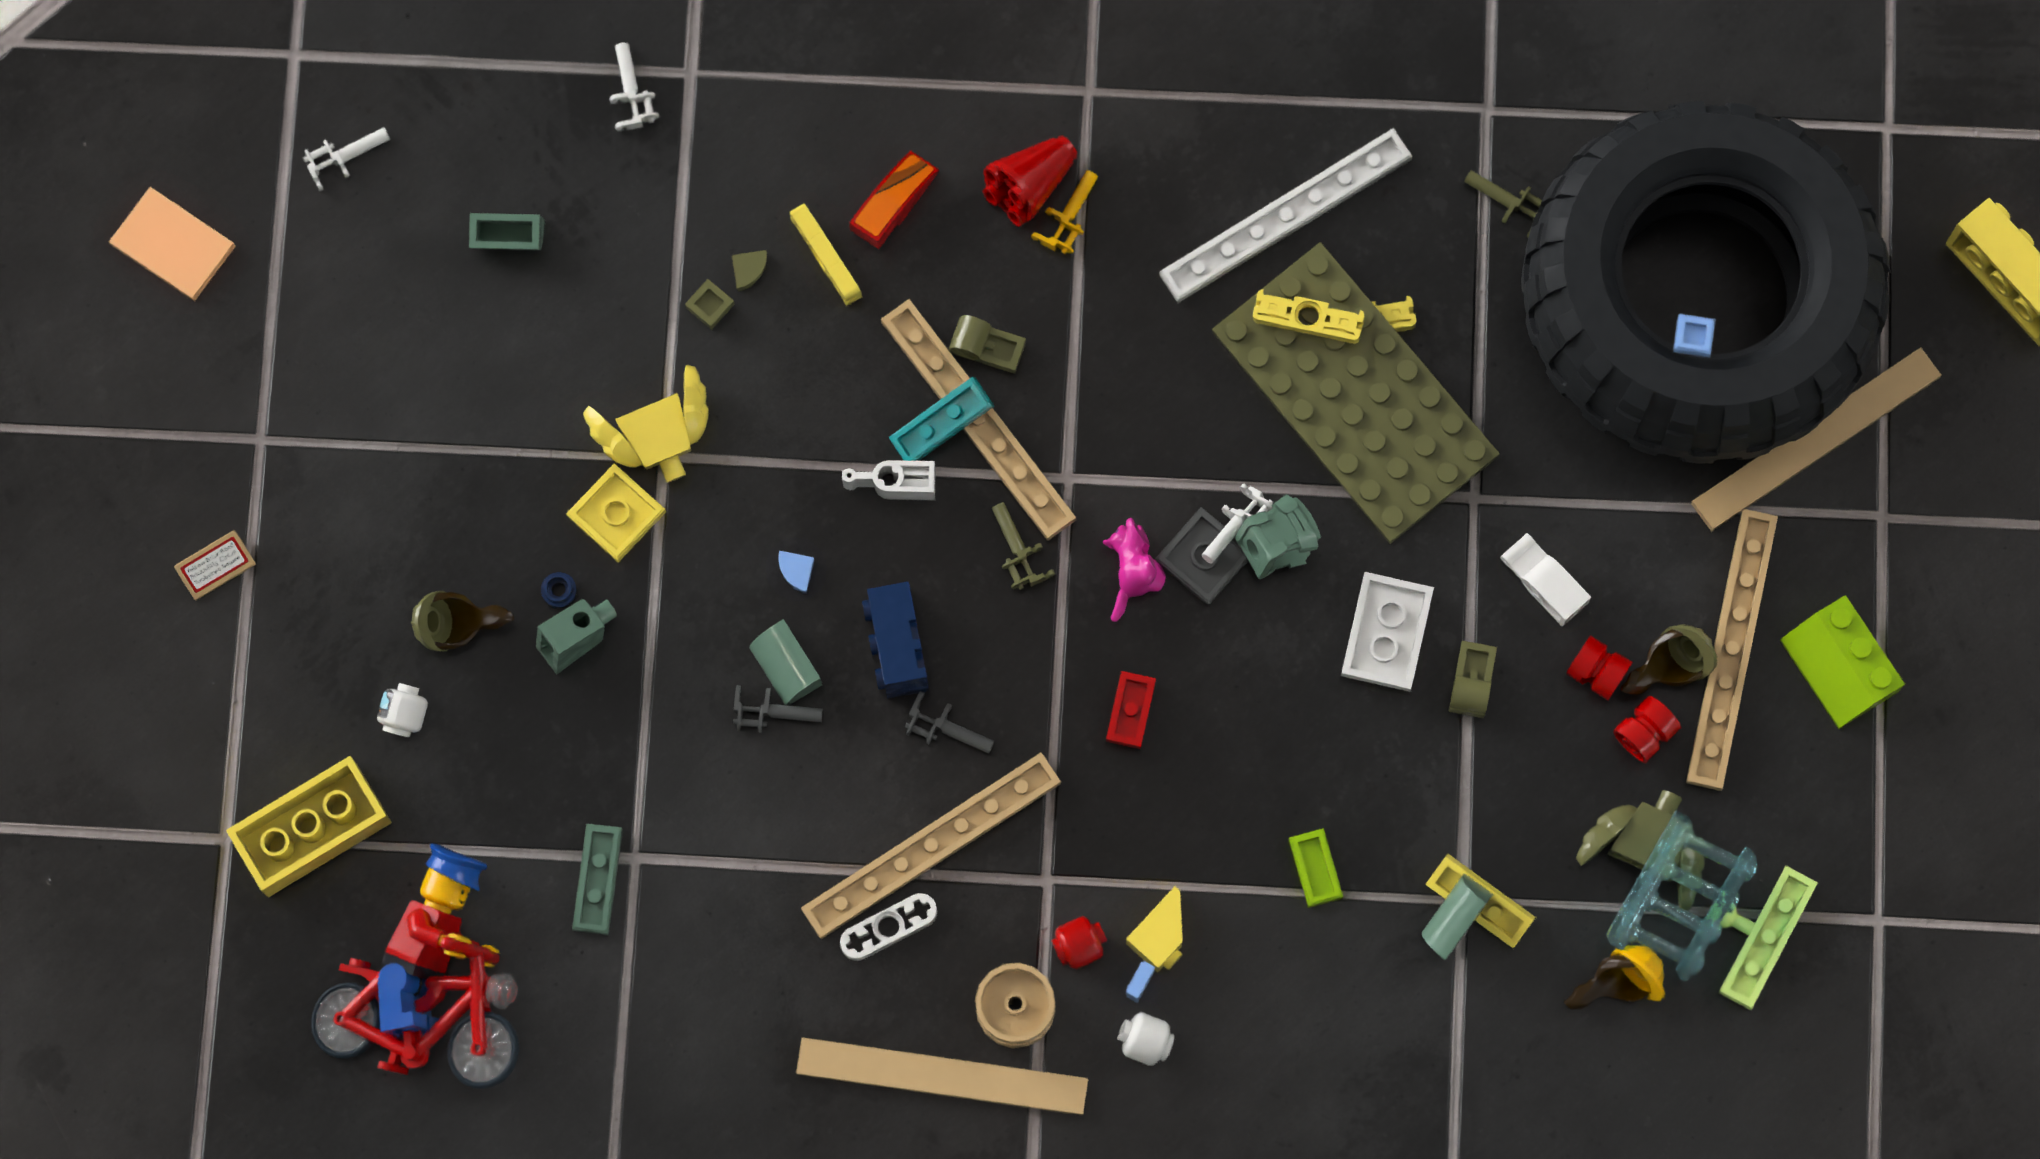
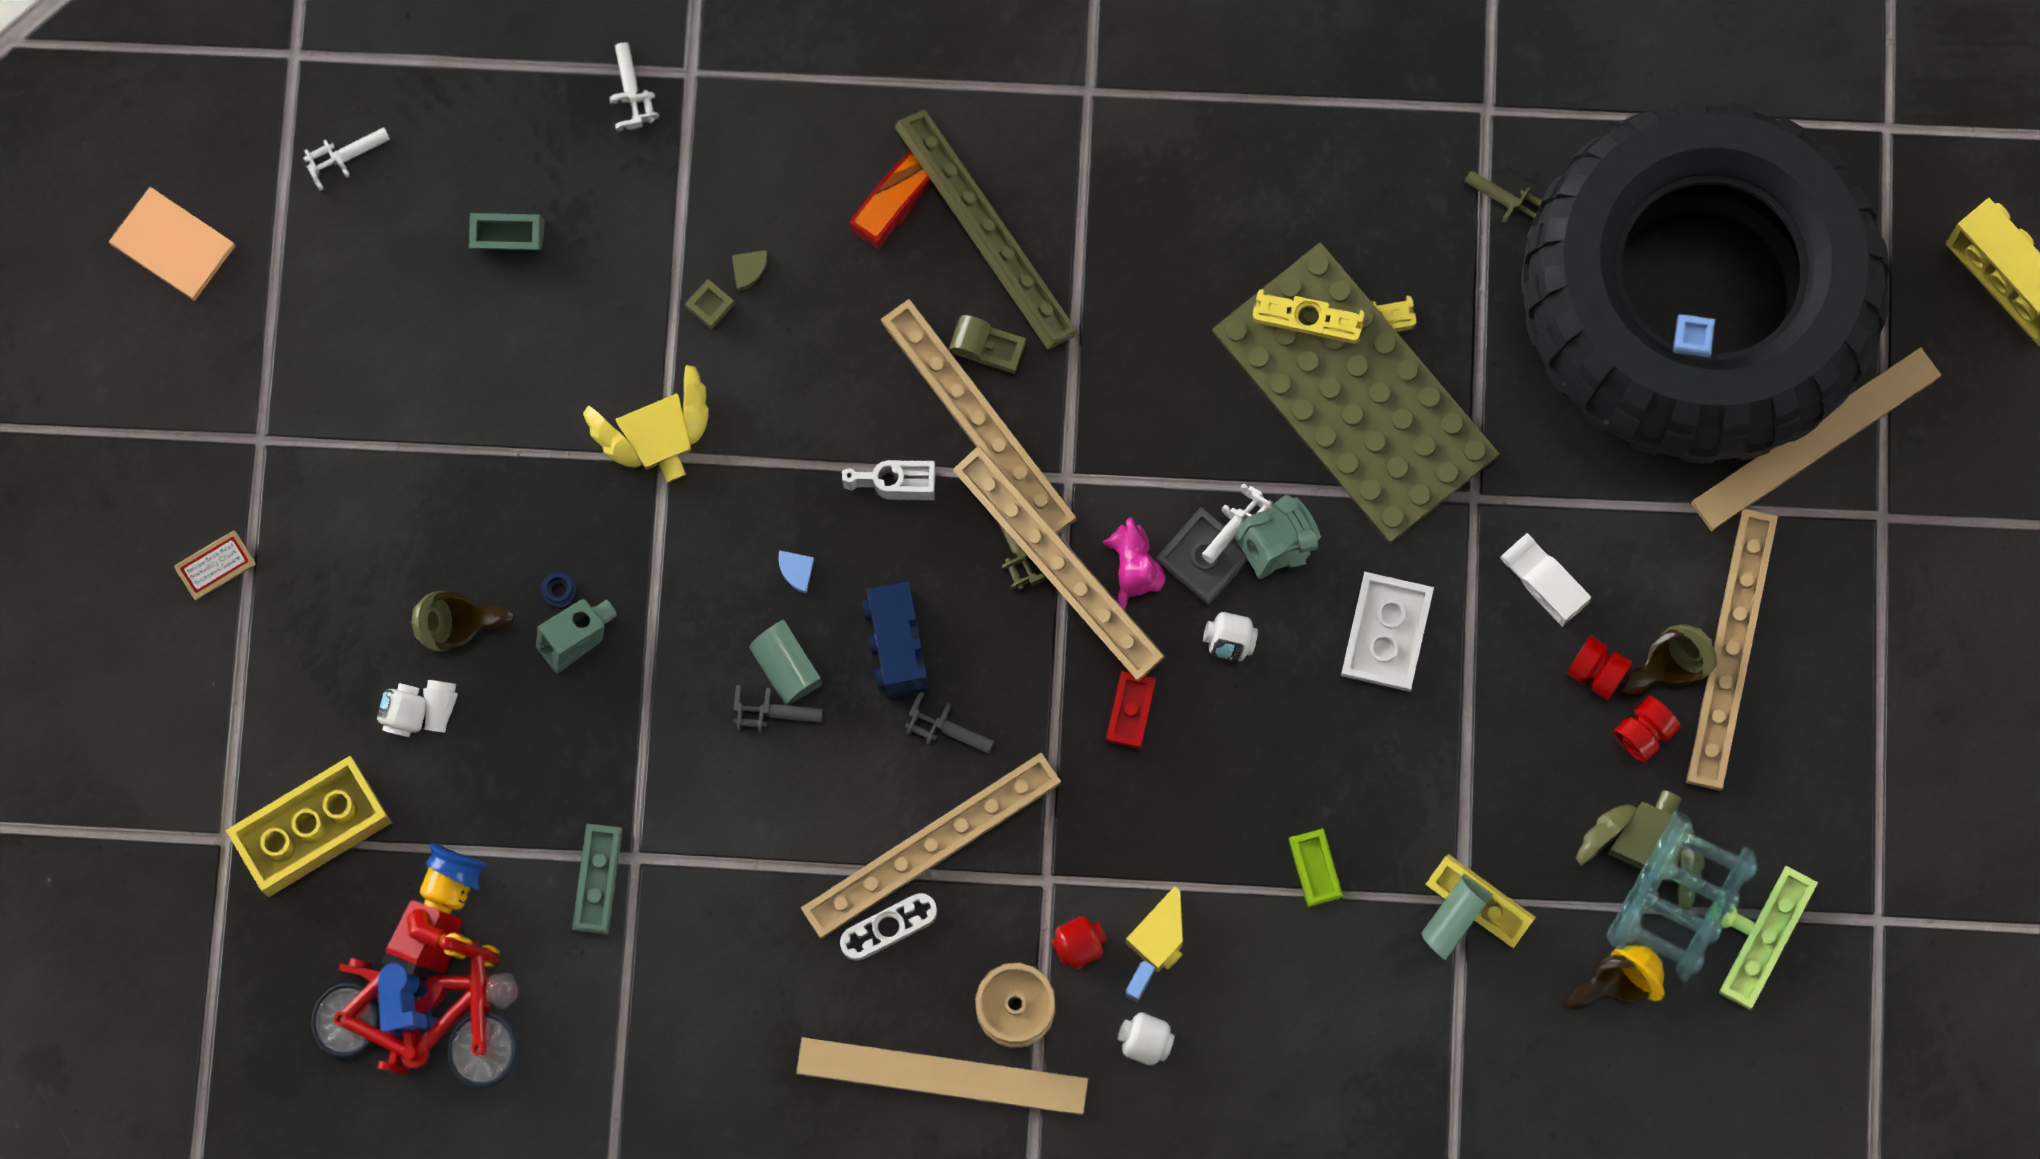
light yellow tile [566,463,666,562] -> none
light yellow piece [789,203,862,306] -> none
teal tile [889,377,994,461] -> none
red cone [983,136,1077,227] -> none
yellow piece [1031,170,1098,254] -> none
white tile [1159,128,1412,303] -> none
olive plate [1449,641,1497,718] -> none
lime slope [1780,595,1905,729] -> none
none -> white cone [423,680,458,733]
none -> olive tile [895,110,1078,349]
none -> tan plate [953,446,1165,681]
none -> white head [1203,612,1258,662]

